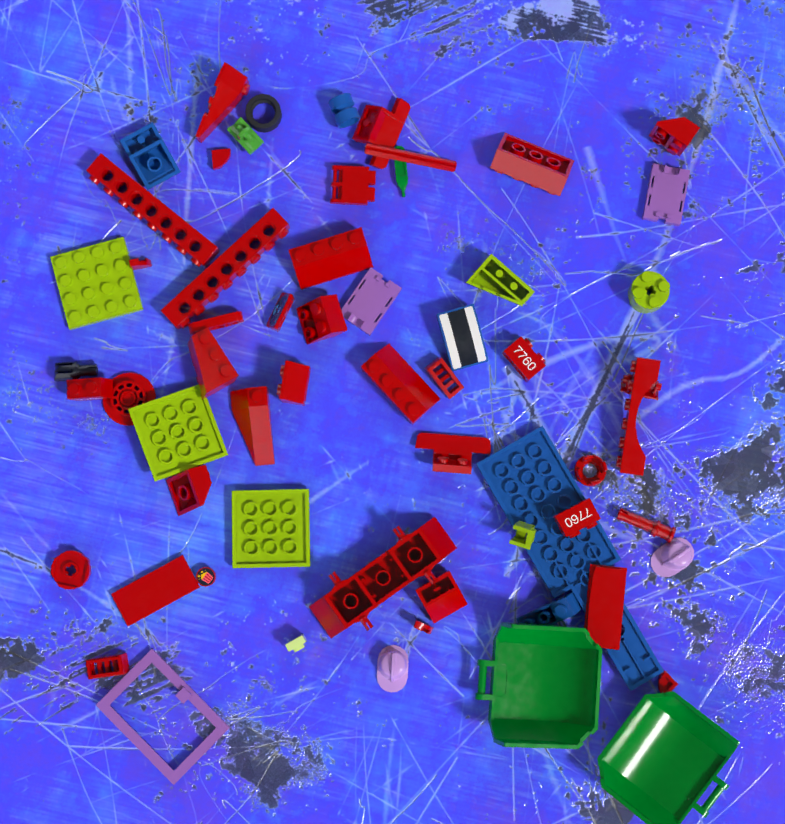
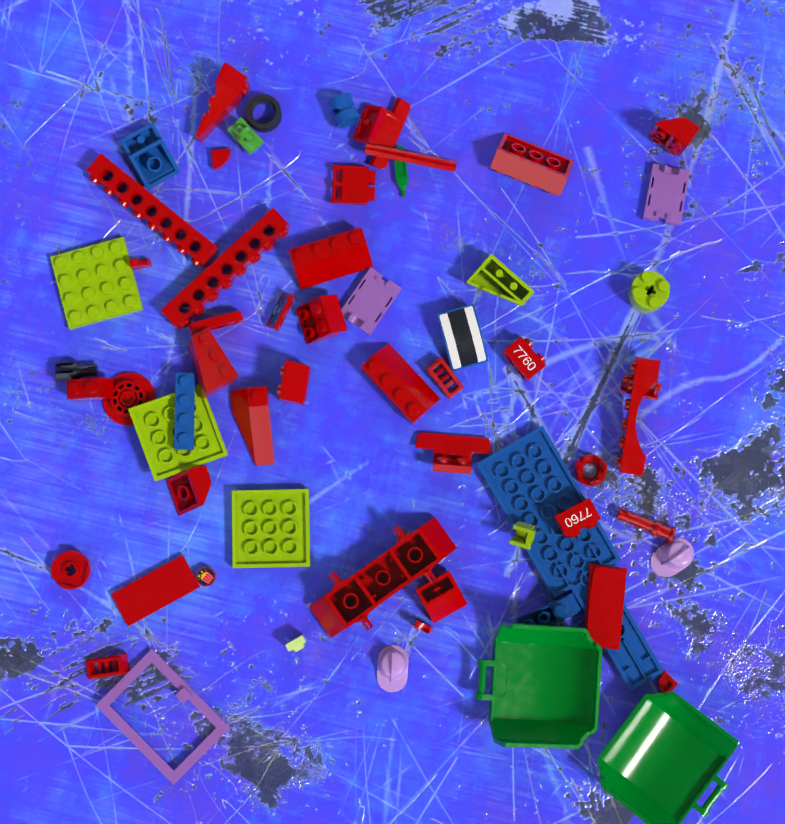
none -> blue plate [174,373,195,450]

